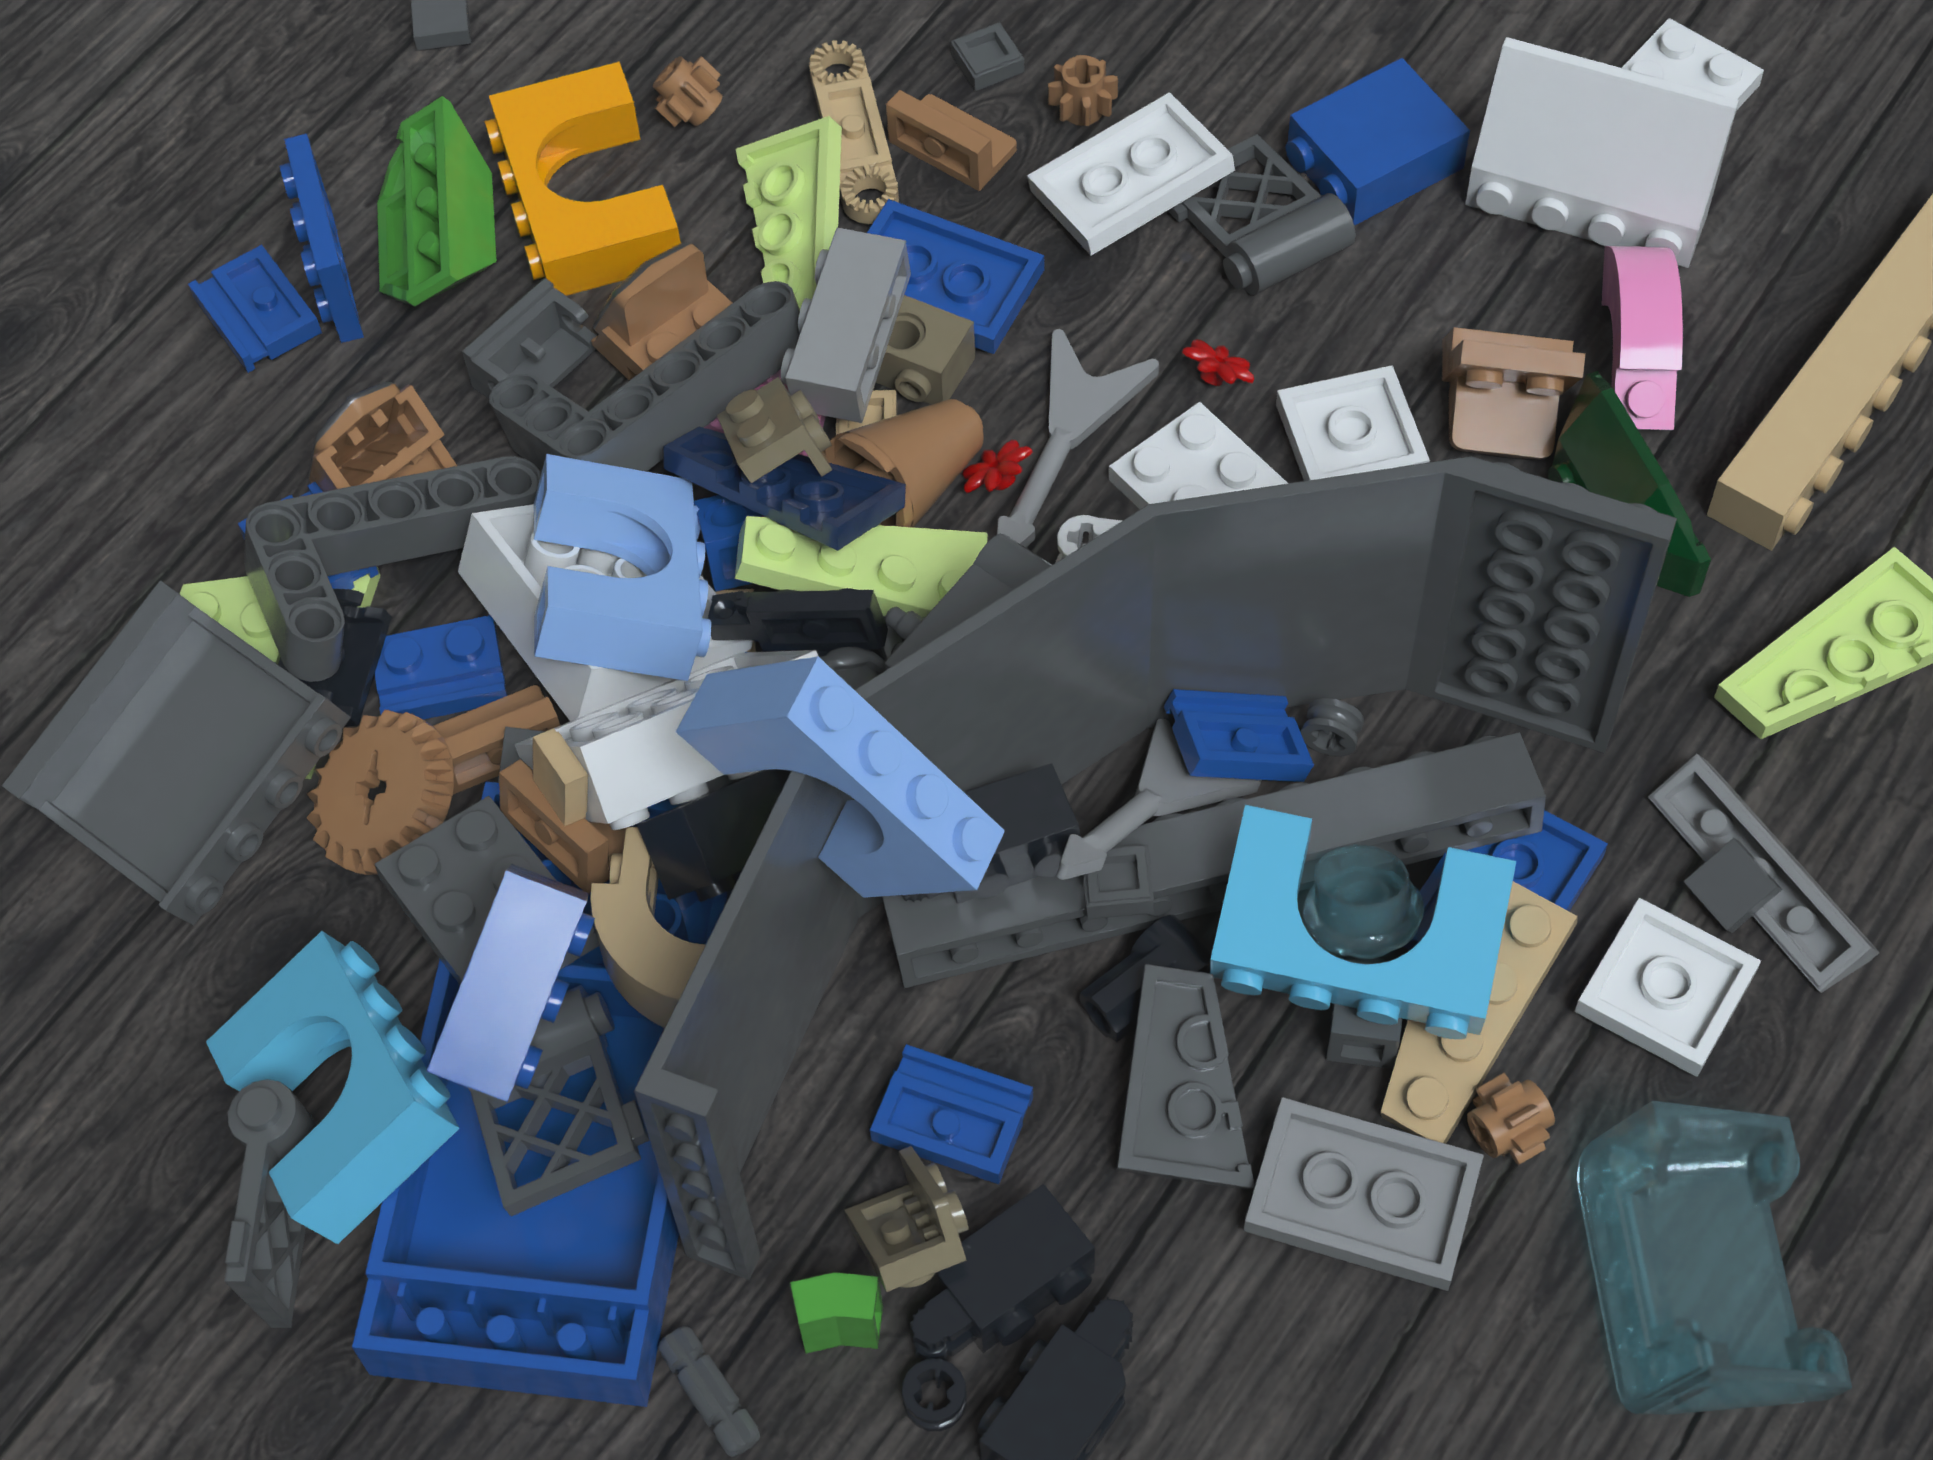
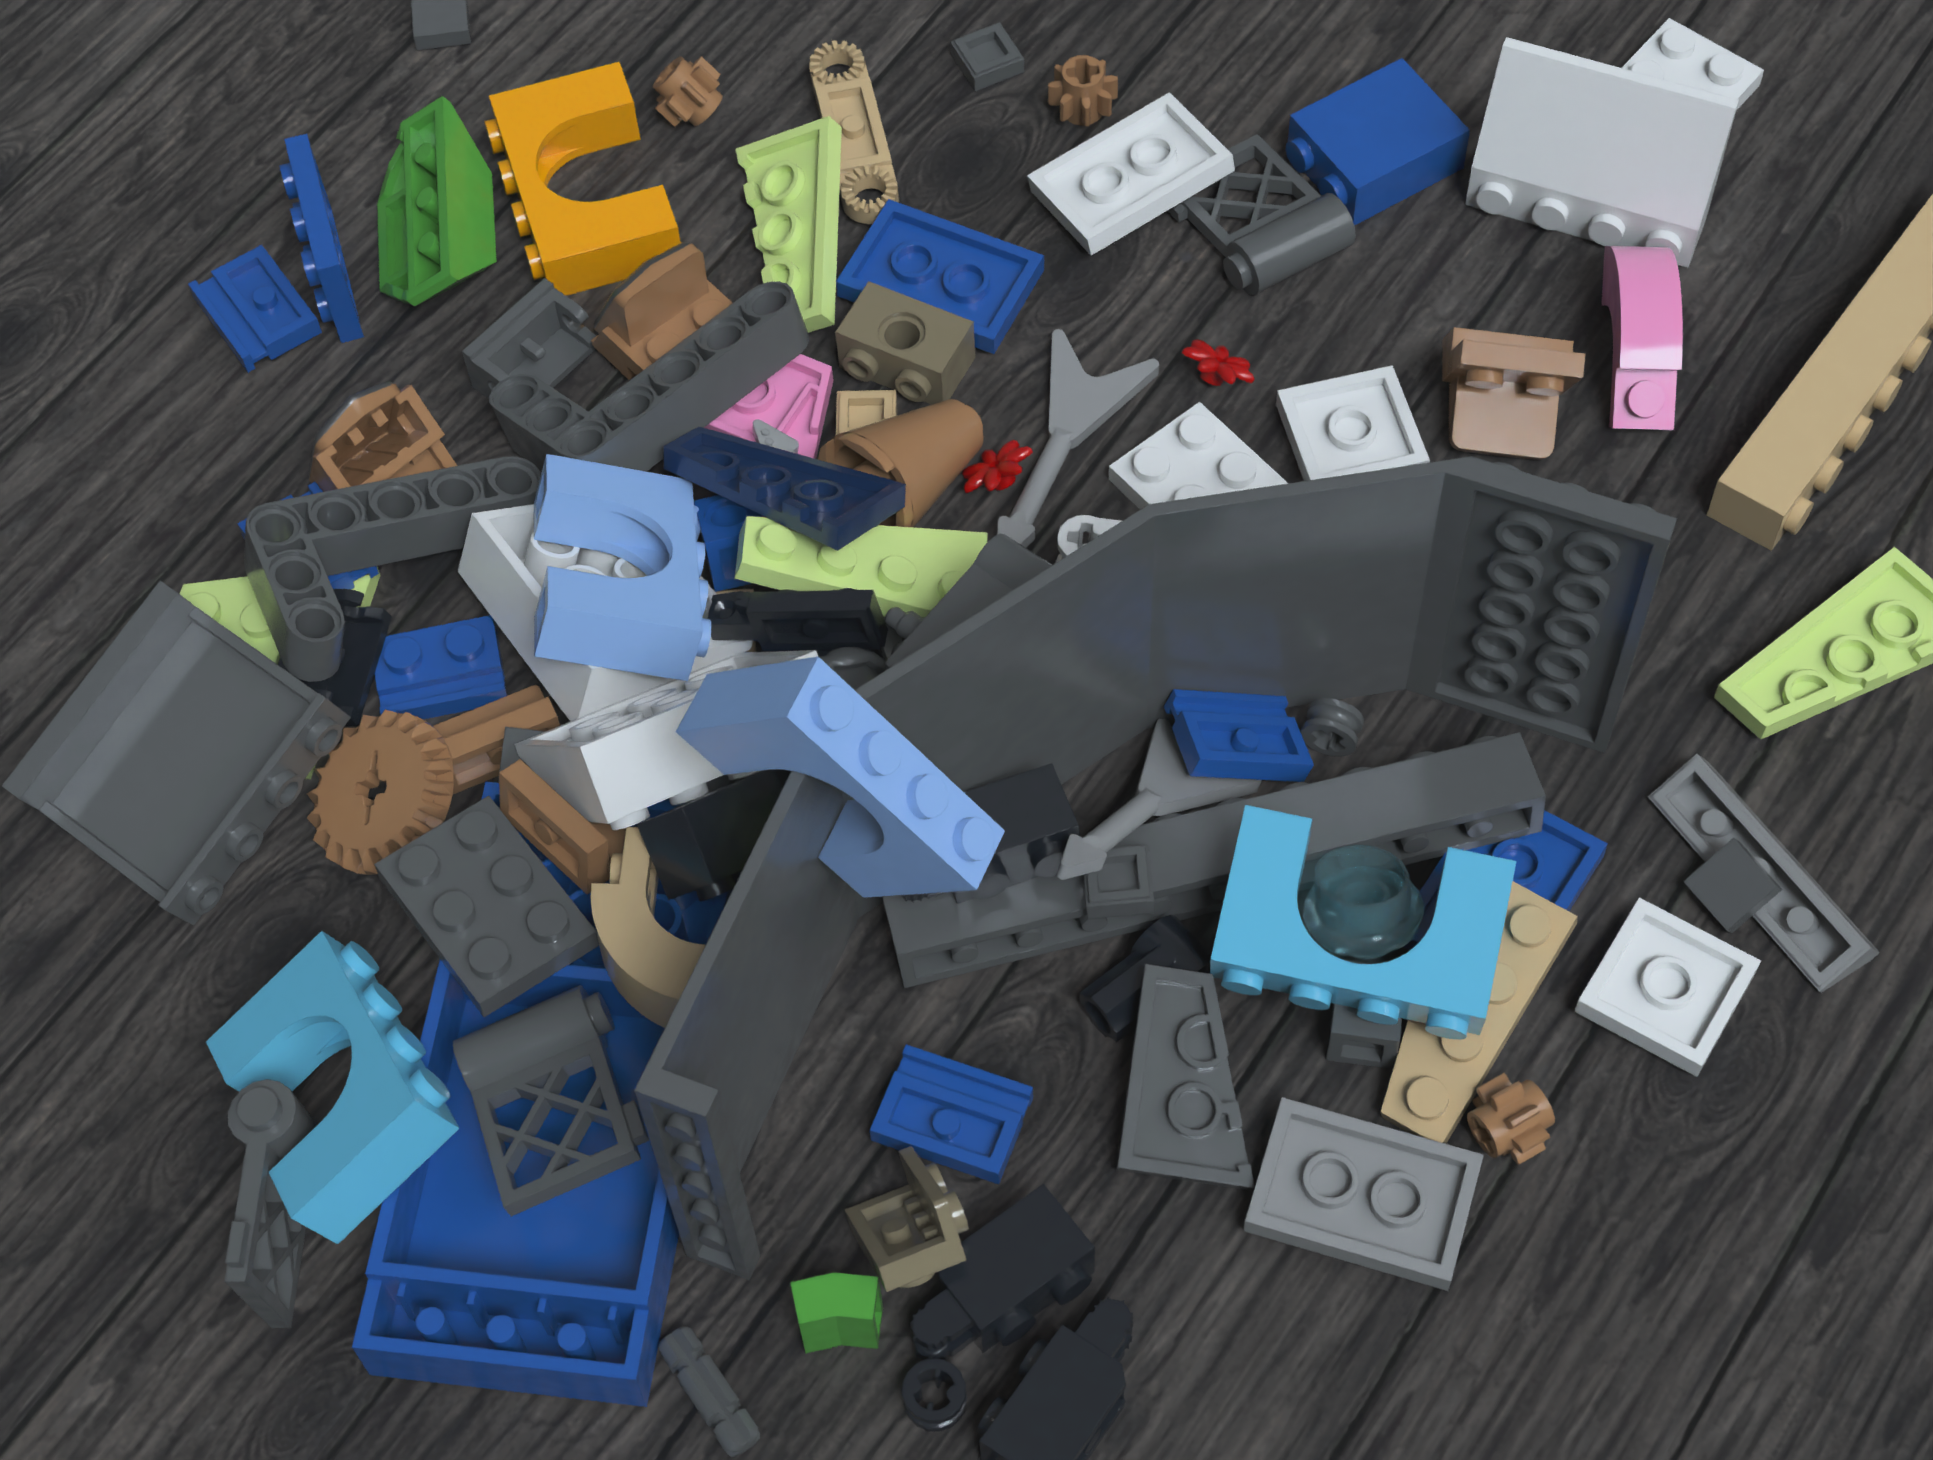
wedge [426,864,595,1102] -> none
tan tile [533,728,588,826] -> none
dark tan bracket [717,377,832,483] -> none
light grey brick [781,228,911,423] -> none
medium nougat panel [886,90,1017,191] -> none
dark green wedge [1548,371,1711,597] -> none
clear light blue windscreen [1577,1101,1852,1416] -> none

